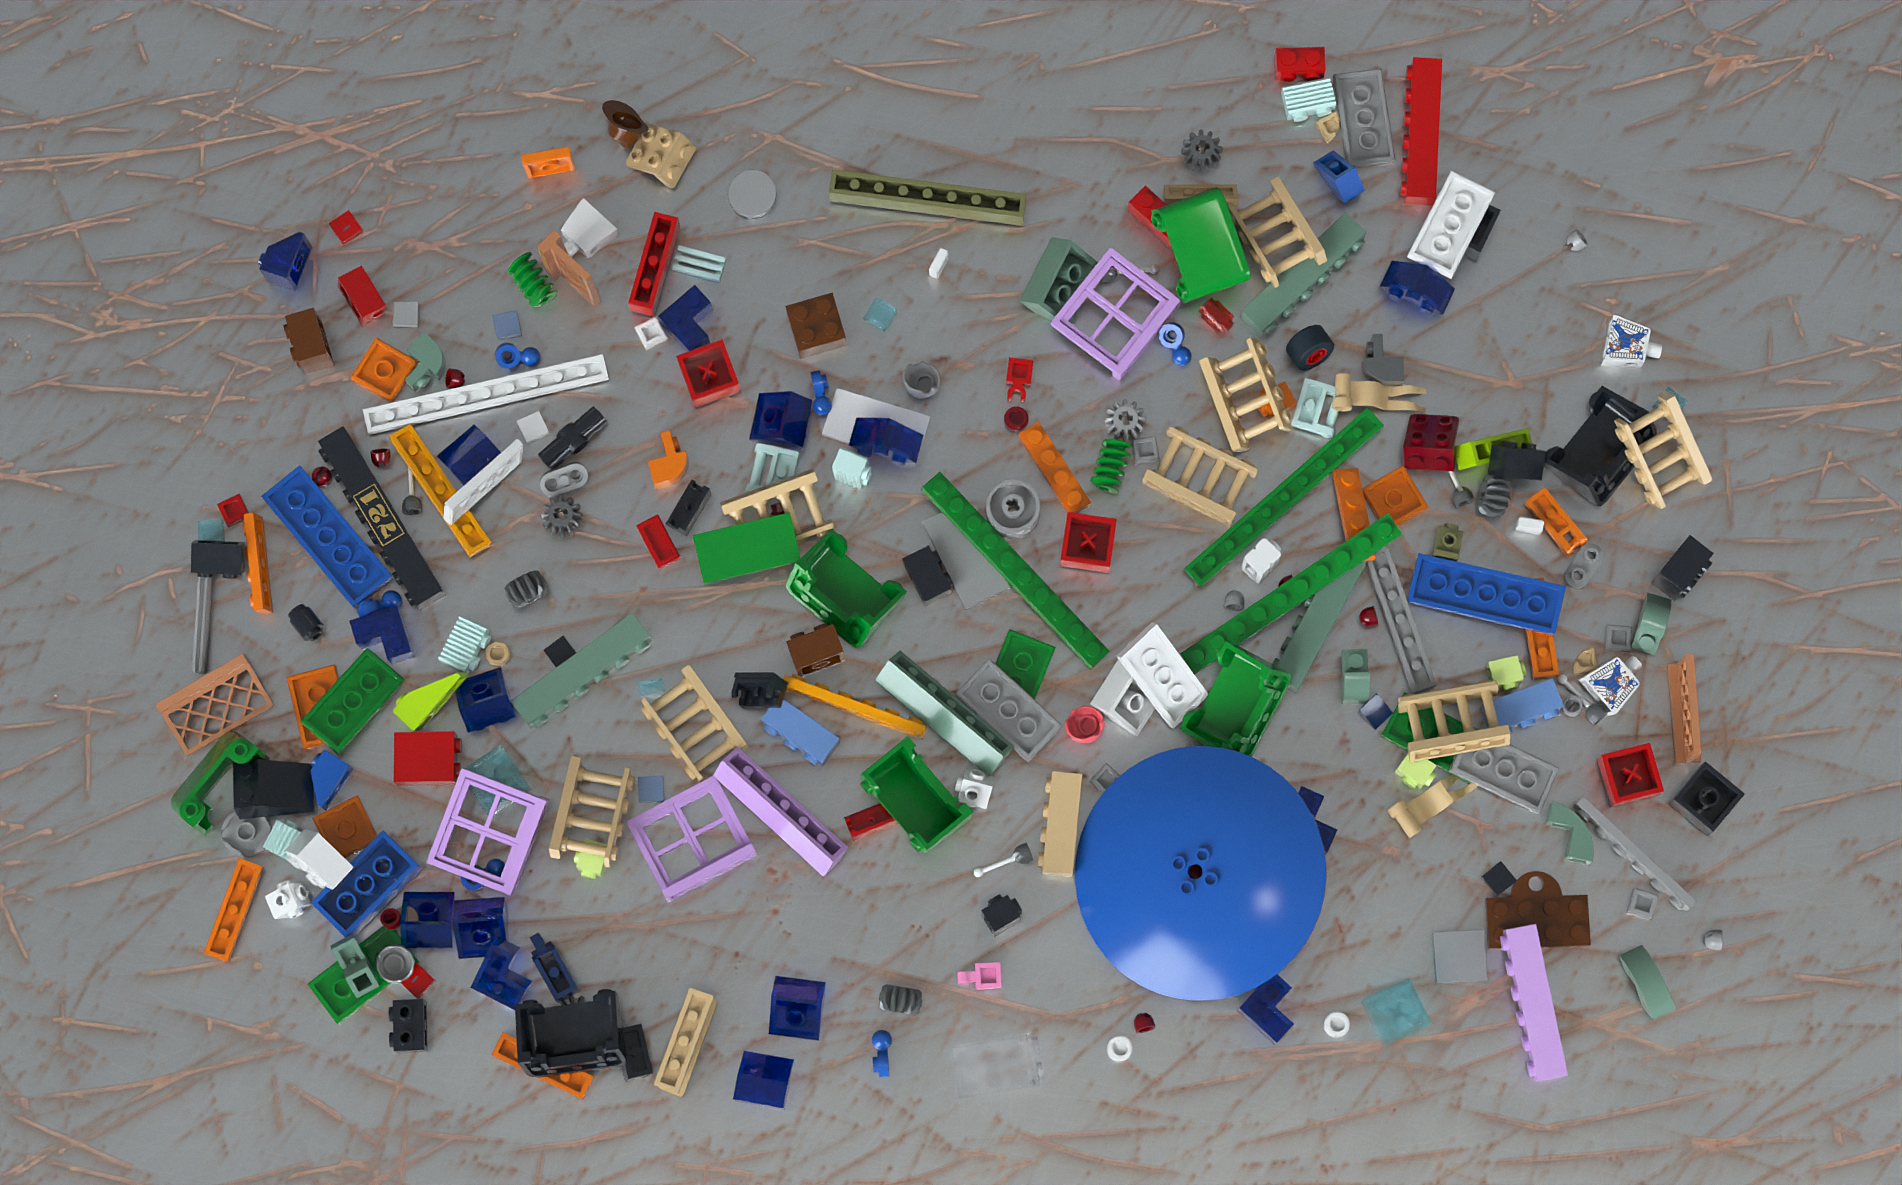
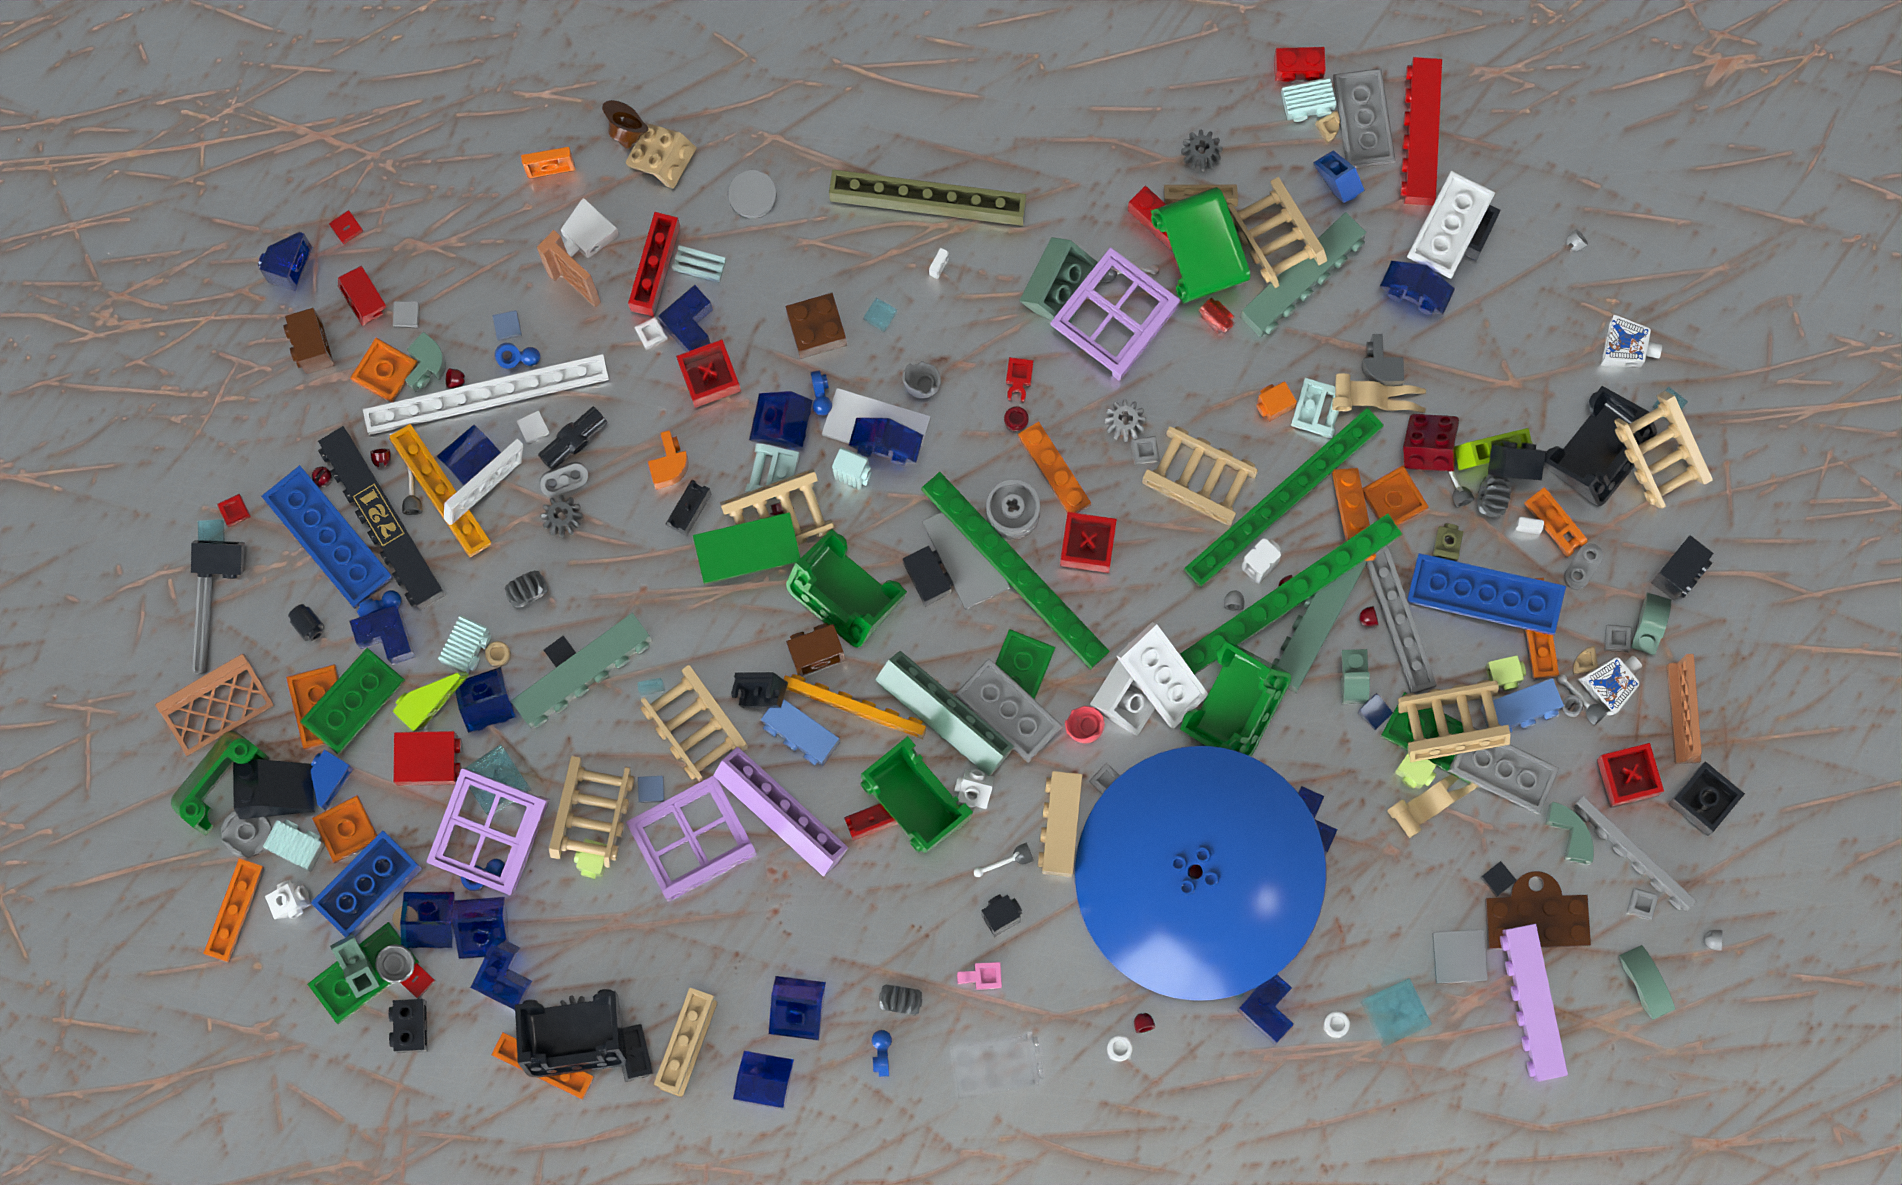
orange plate [242,512,273,614] -> none
white brick [284,829,353,890] -> none
dark red hinge [380,908,402,930] -> none
green piece [508,252,558,308] -> none
dark blue hinge [529,932,581,1003] -> none
red tile [636,514,681,570] -> none
green piece [1090,439,1133,494] -> none
plate [1159,322,1192,366] -> none
tan fence [1199,337,1293,453] -> none
black wheel [1286,325,1335,371] -> none

